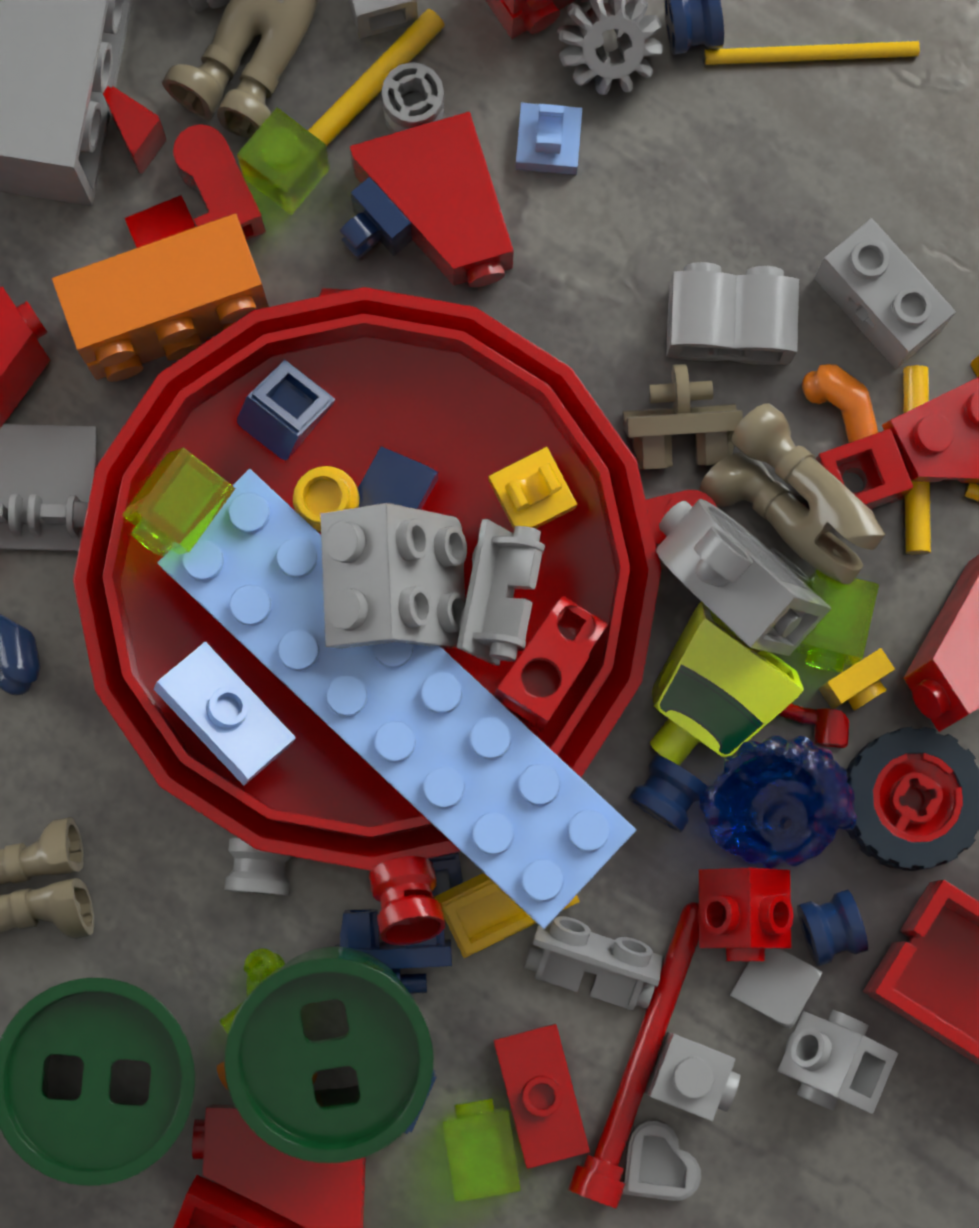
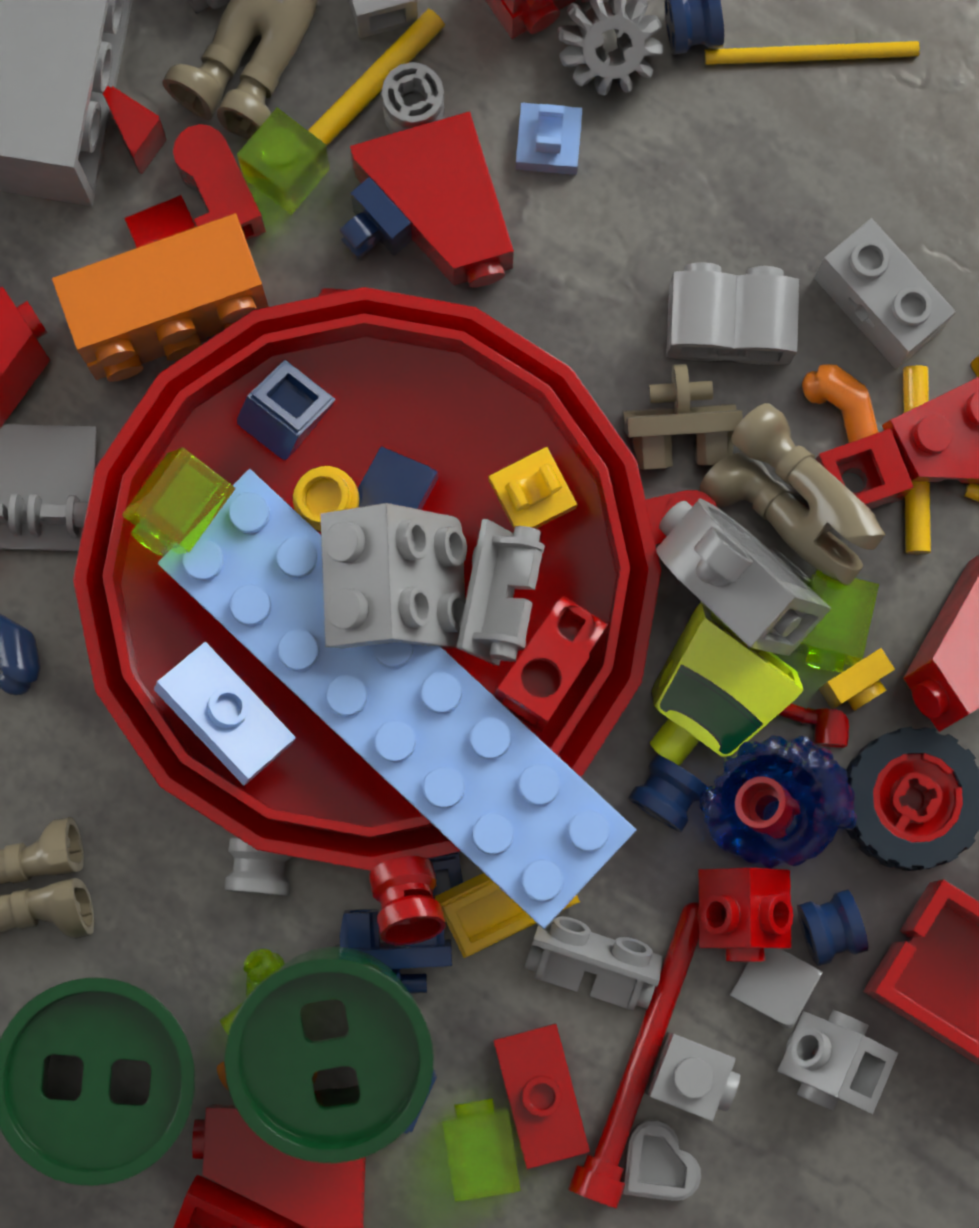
none -> red hose [735,777,800,839]

